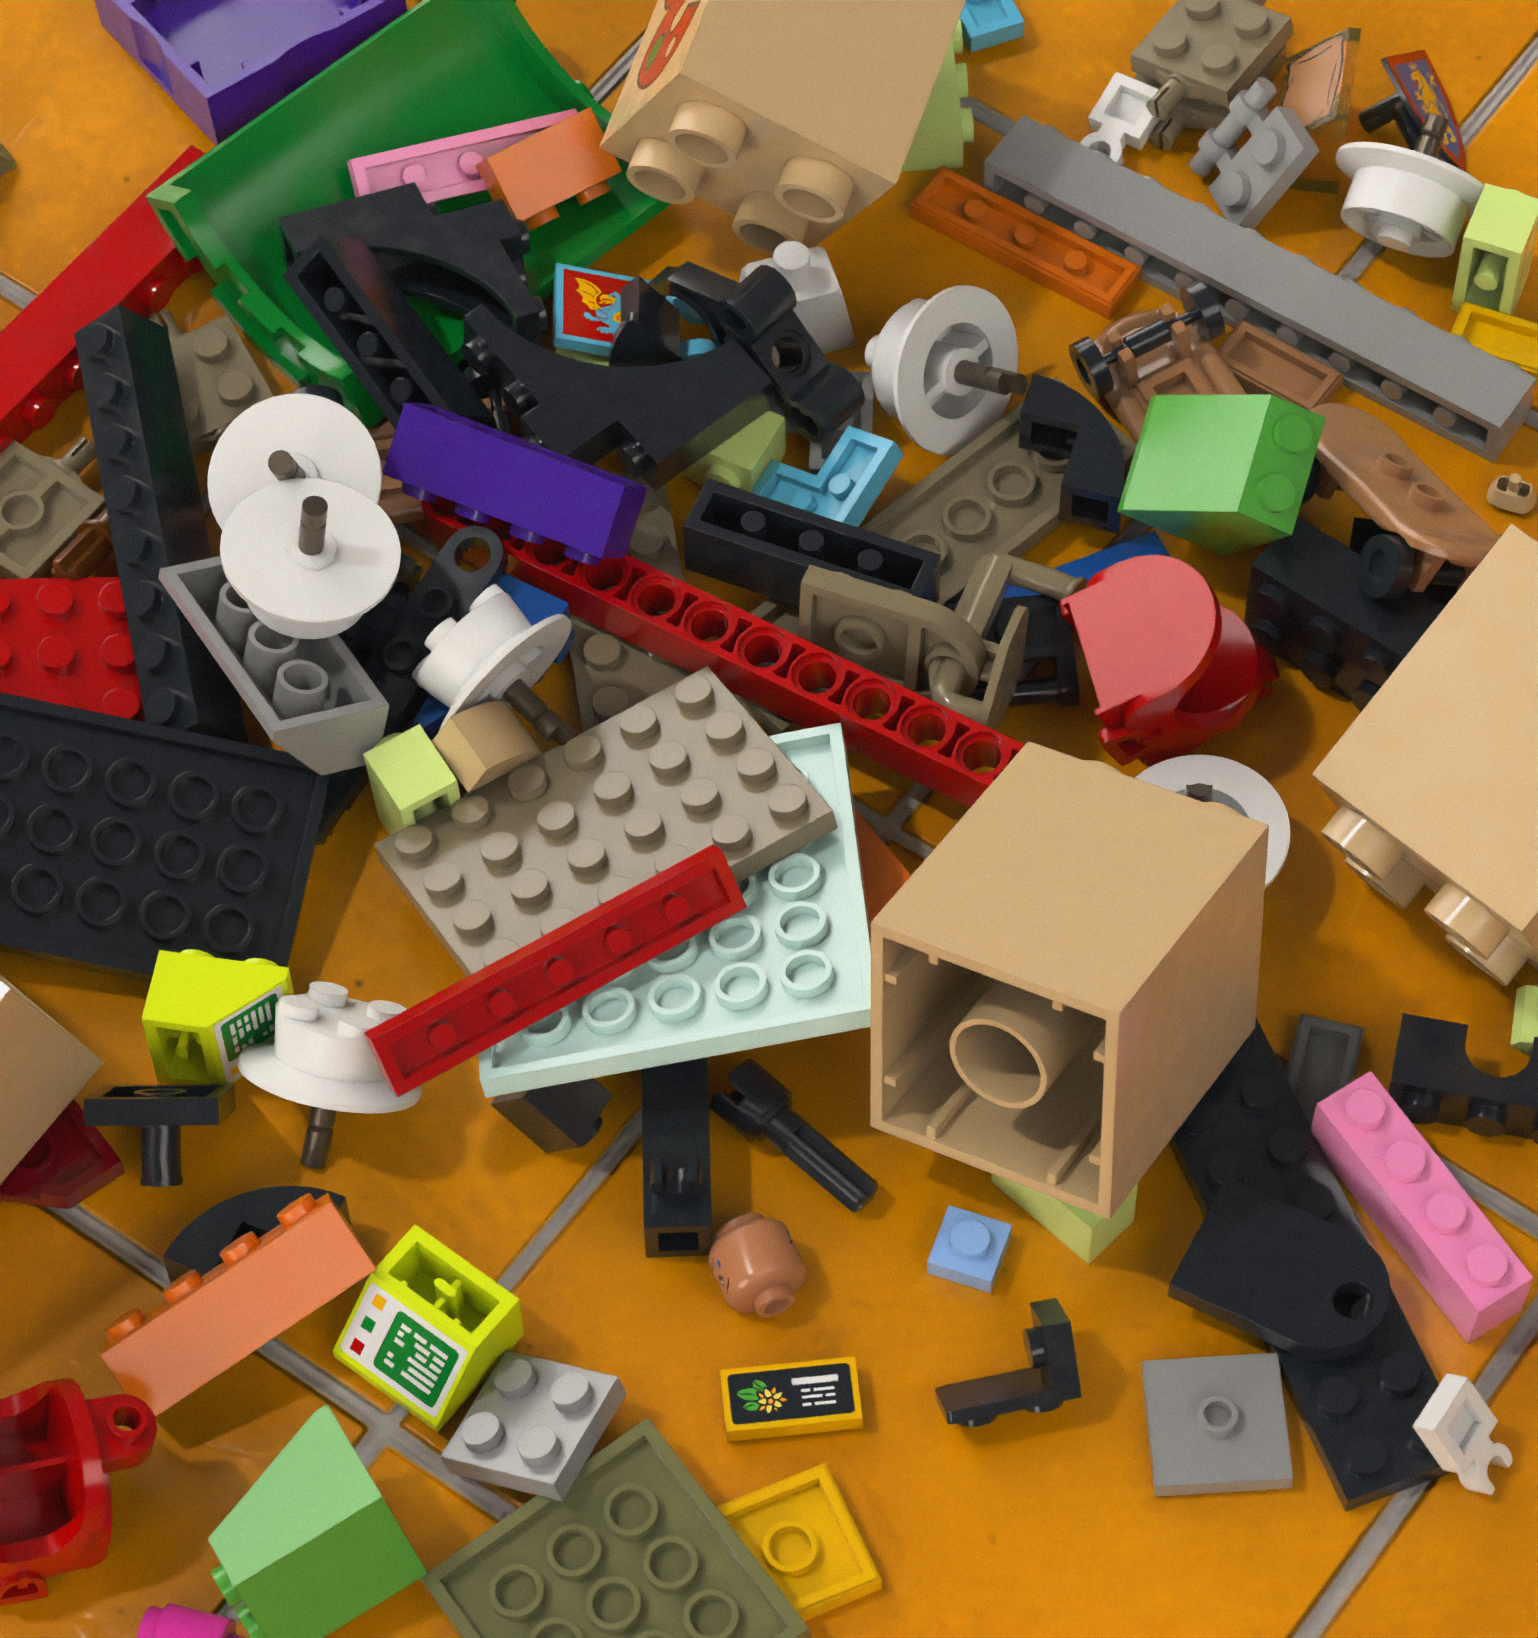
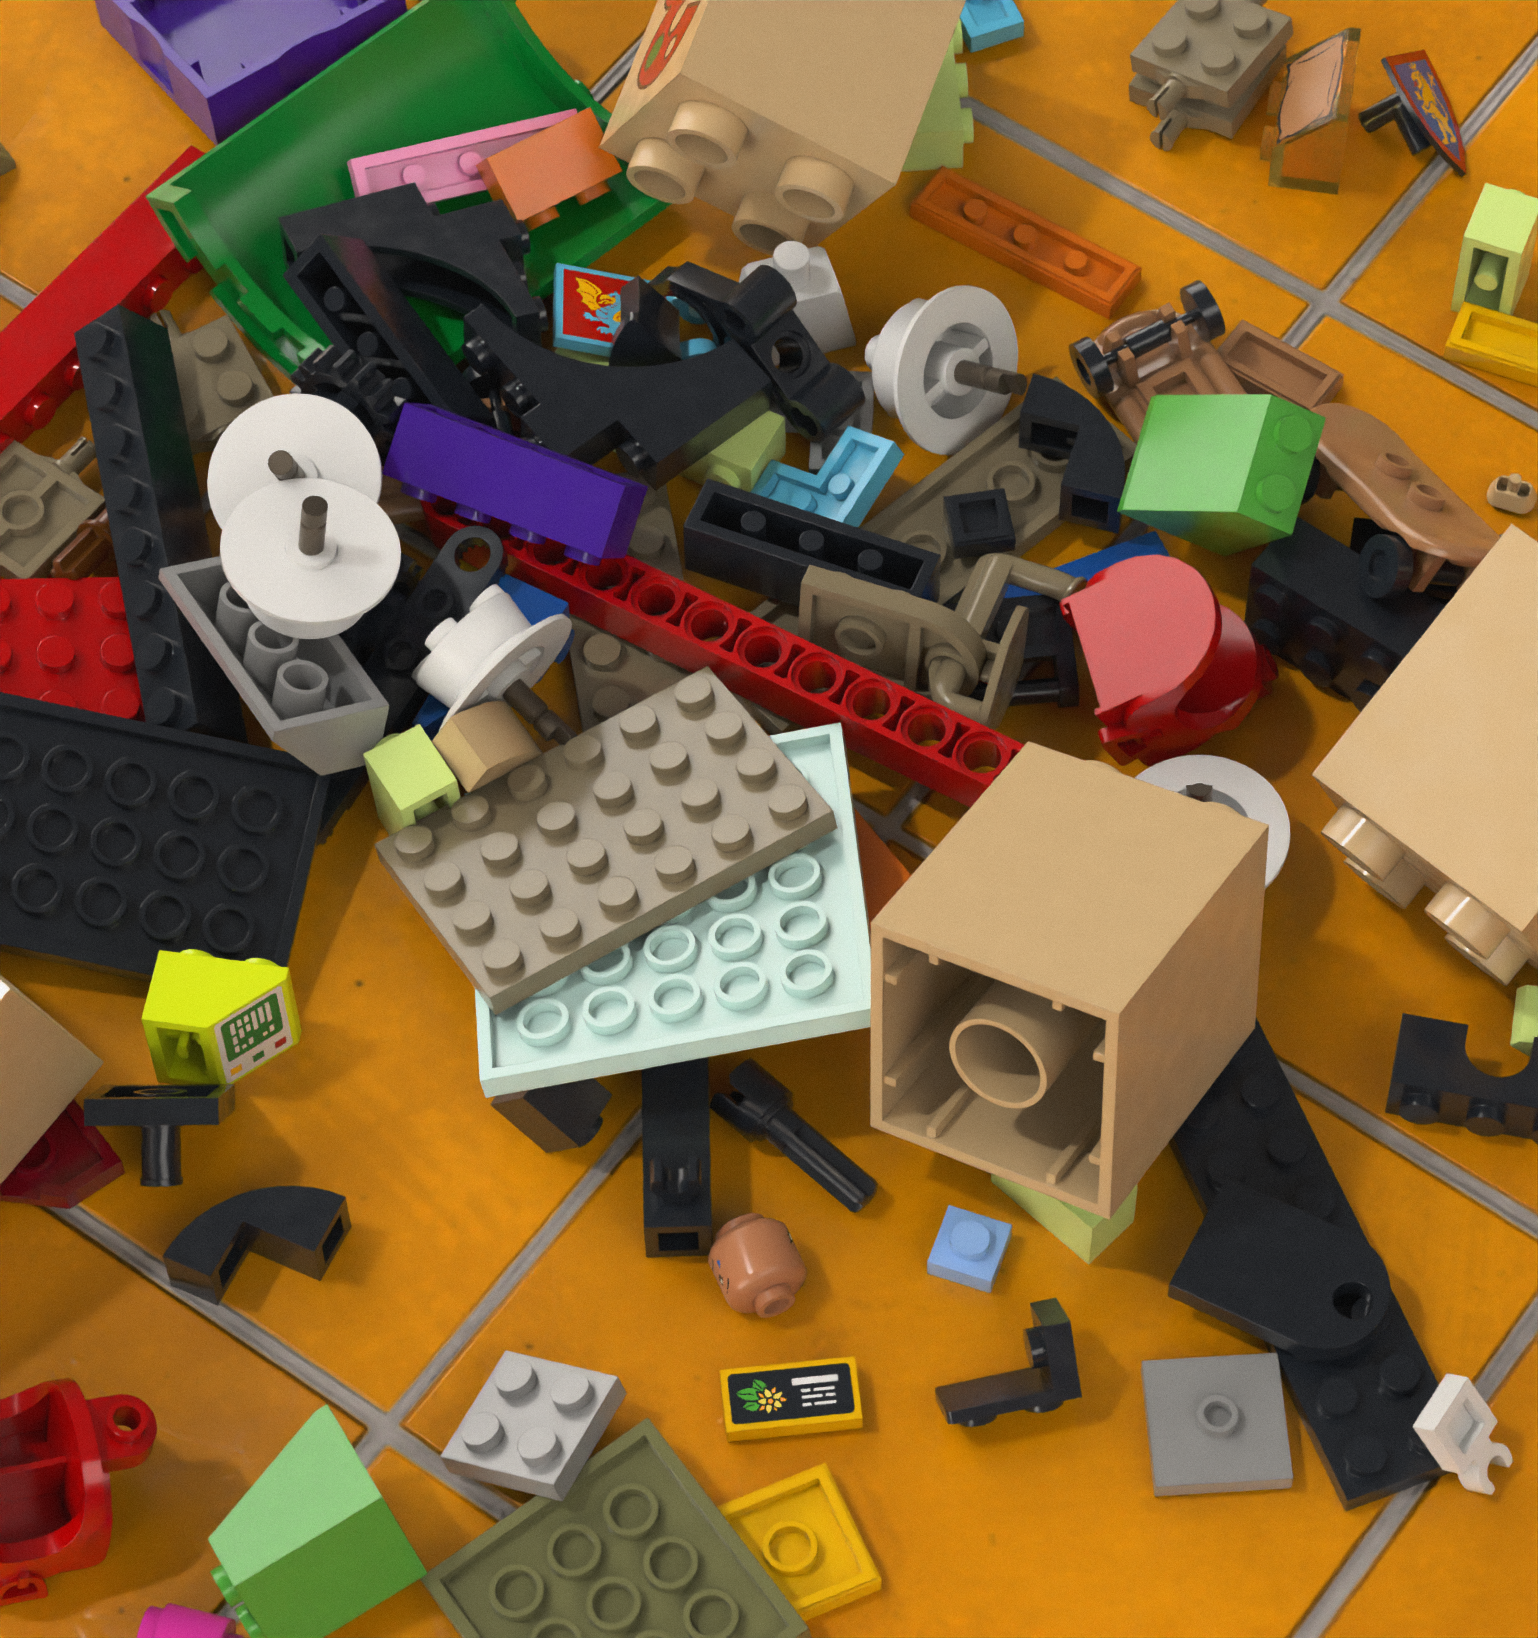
orange brick [100,1193,376,1417] -> none
white piece [238,981,422,1169] -> none
neon yellow slope [333,1224,524,1433] -> none
red plate [363,844,747,1097] -> none
light grey brick [984,115,1537,463] -> none
white plate [1080,71,1160,166] -> none
light grey plate [1189,77,1320,230] -> none
dark grey tile [1285,1013,1365,1126] -> none
bright pink brick [1310,1071,1533,1344] -> none
white piece [1335,113,1484,258] -> none
none -> black gear [289,345,408,467]
none -> black tile [943,488,1016,559]

